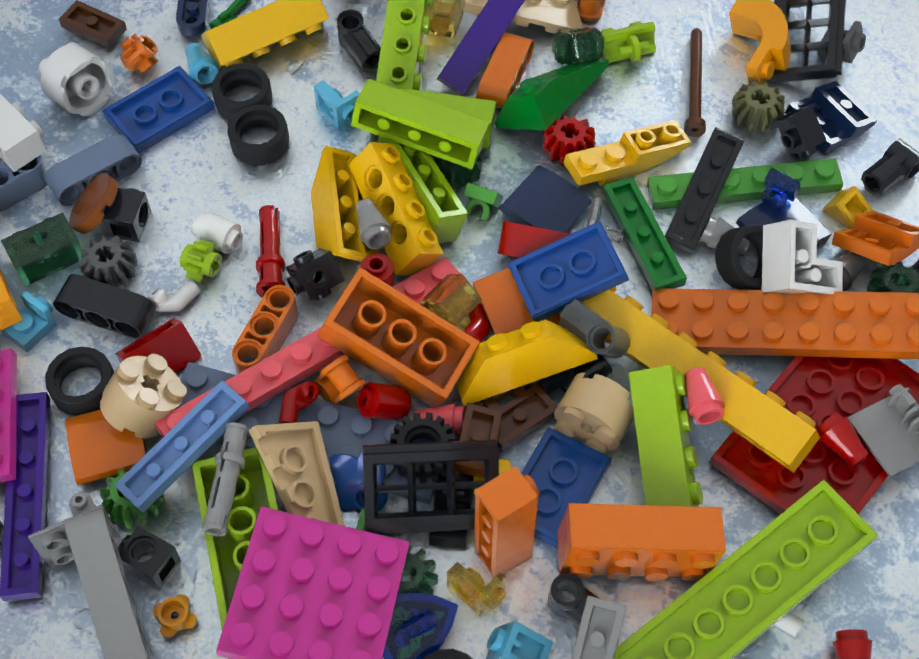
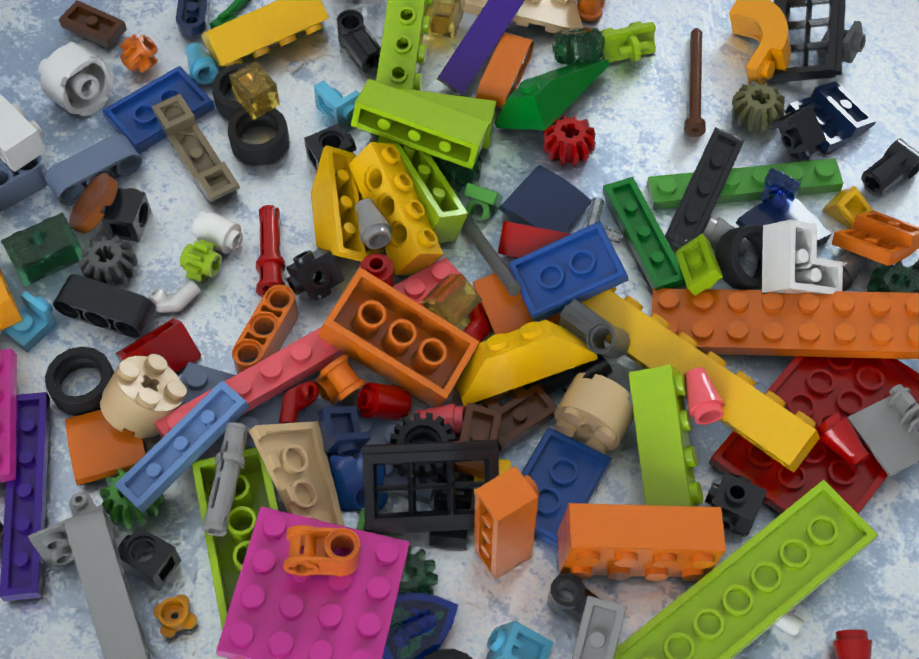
clear yellow bracket [447,561,507,616] -> none
yellow slope [563,120,691,187] -> none
none -> dark tan slope [152,94,240,202]
none -> clear yellow brick [229,61,280,120]
none -> orange piece [283,525,360,577]
none -> black brick [304,124,356,172]
none -> dark blue bracket [318,406,370,457]
none -> dark grey bar [462,214,521,296]
none -> lime plate [675,233,723,296]
none -> black brick [705,472,767,536]

